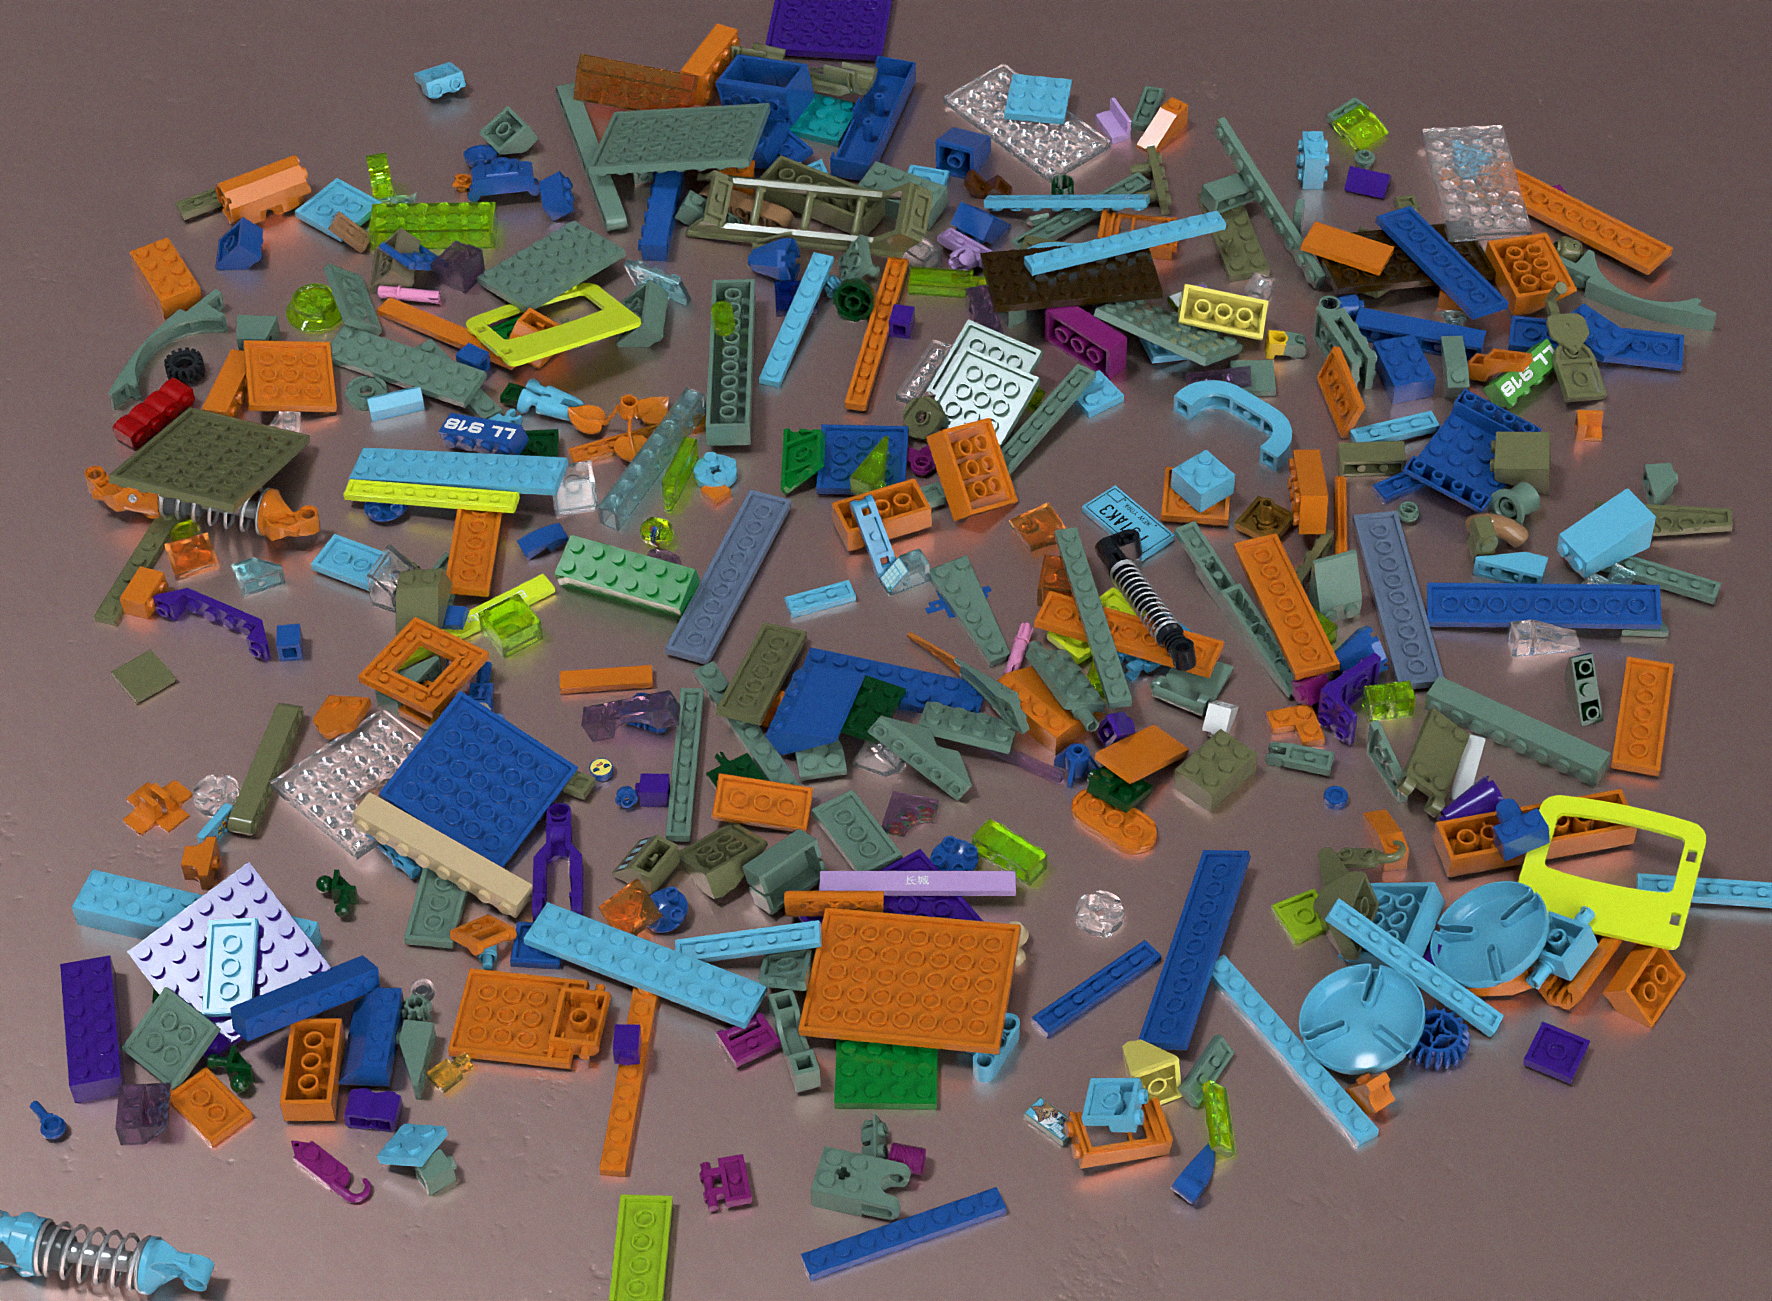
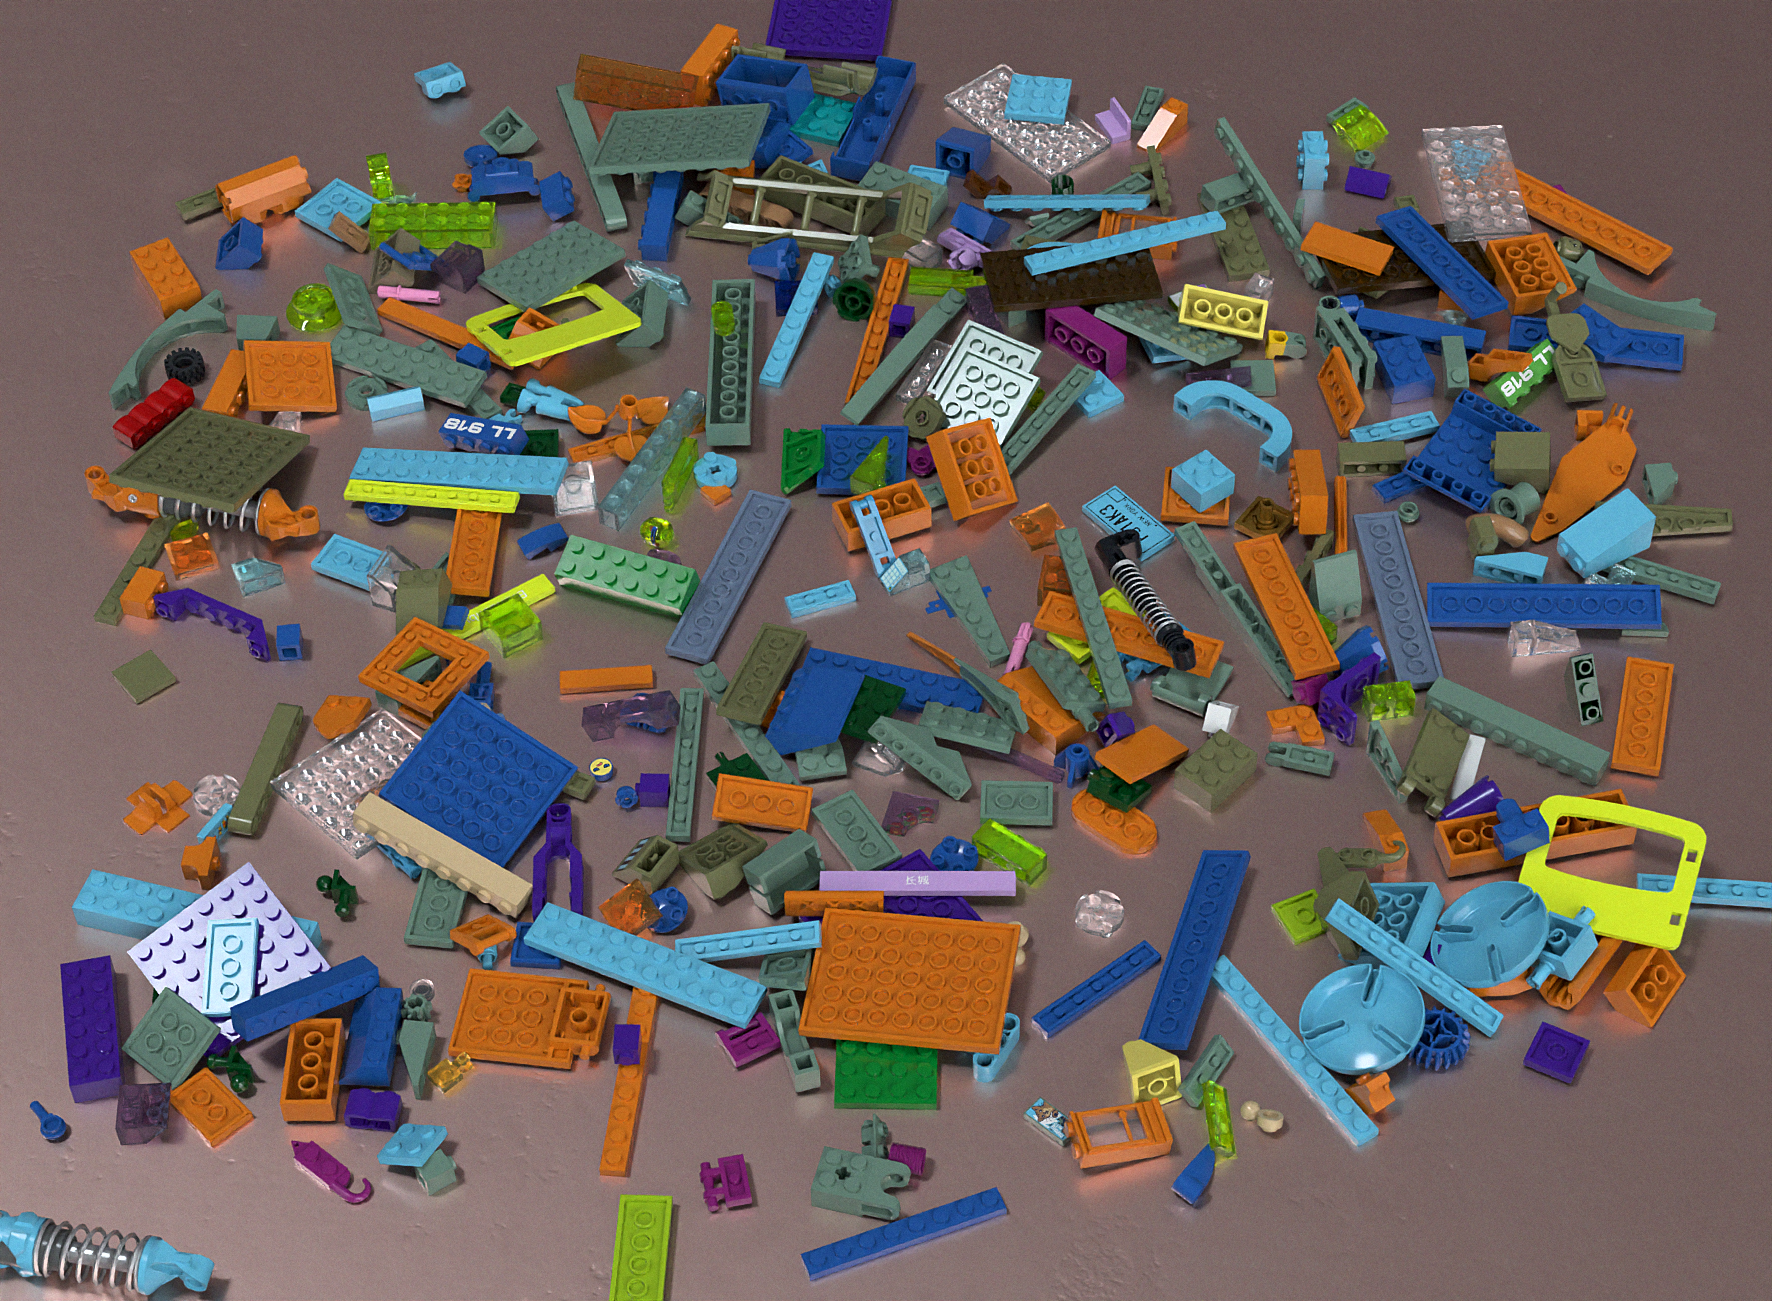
medium azure plate [1081,1078,1148,1132] -> none
blue tile [1323,786,1348,810] -> none
none -> sand green slope [840,288,969,426]
none -> sand green plate [980,780,1053,826]
none -> tan plate [1241,1100,1284,1132]
none -> orange wing [1530,403,1637,542]

